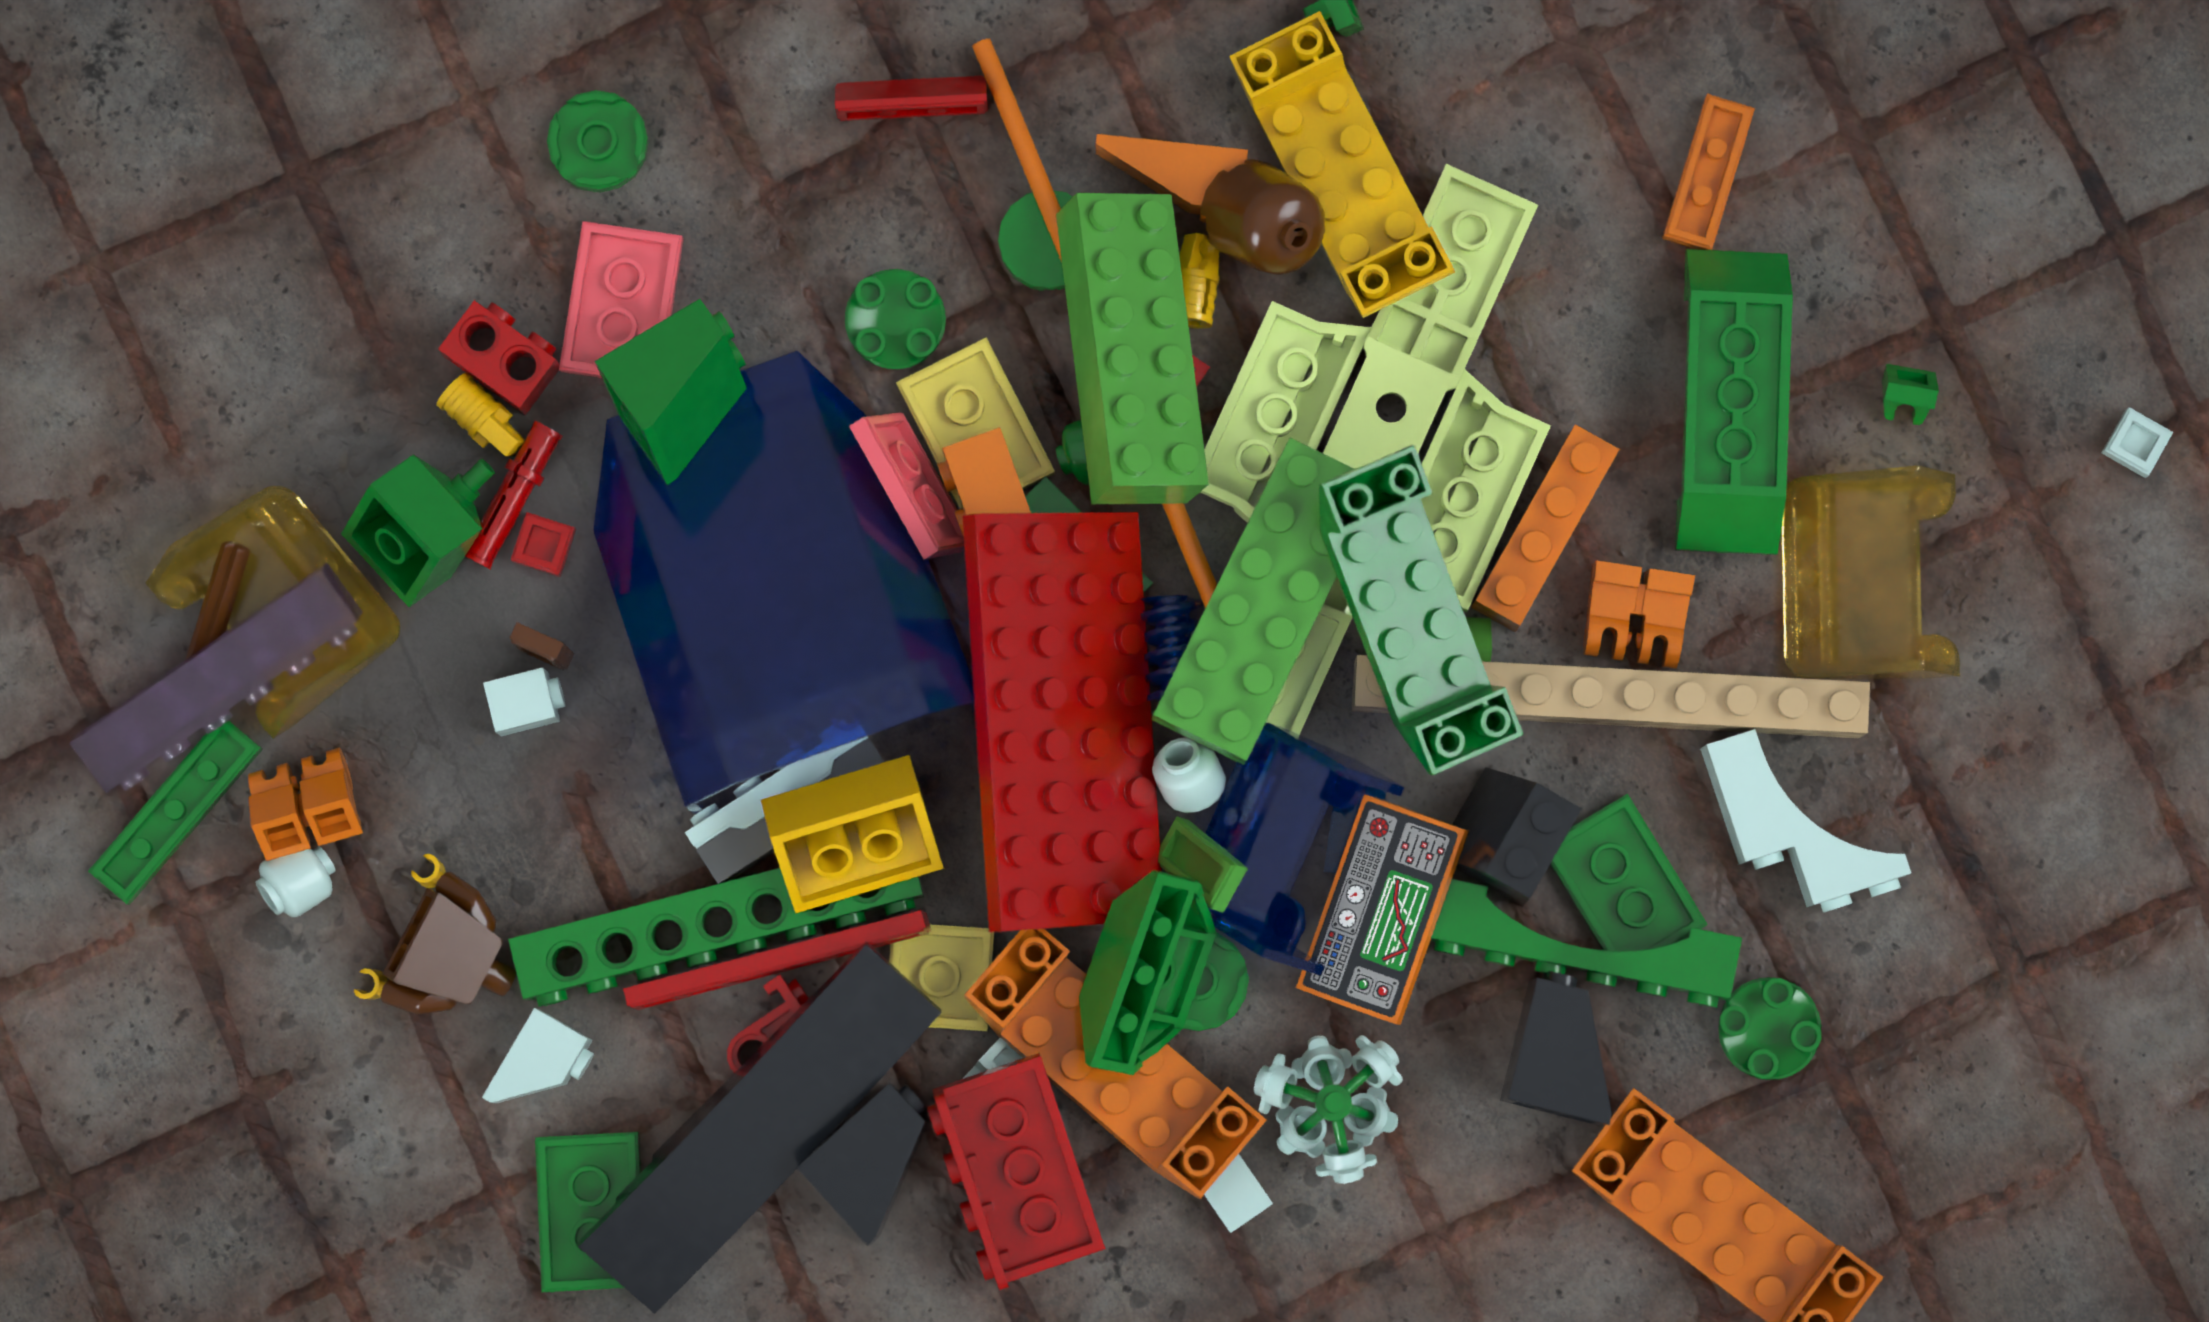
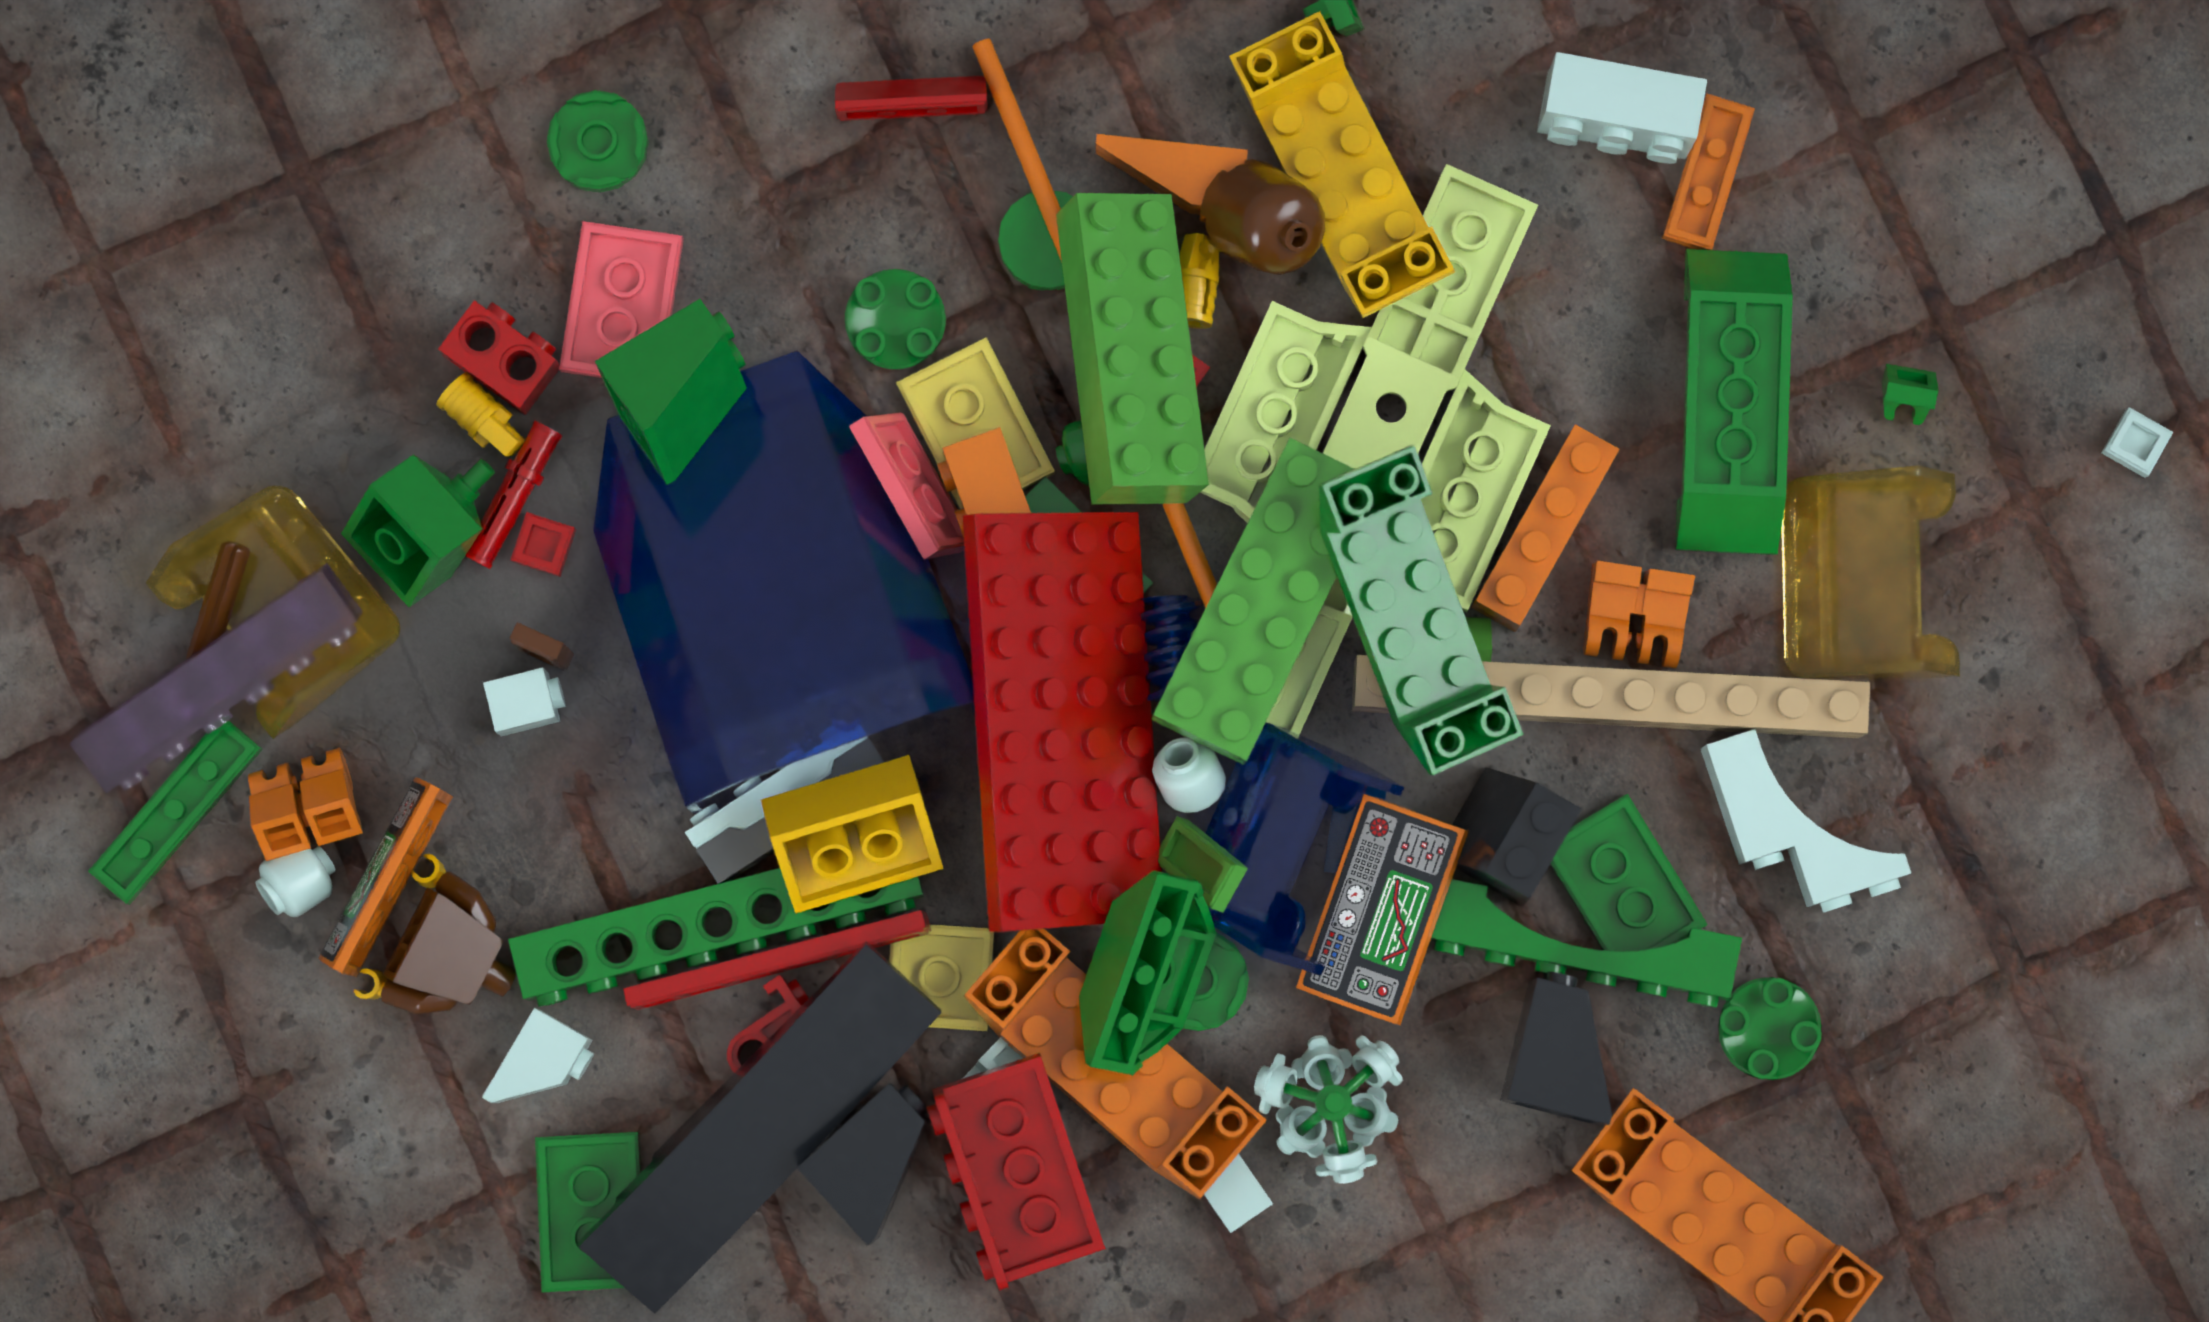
none -> orange slope [318,777,453,977]
none -> light aqua brick [1537,52,1707,164]

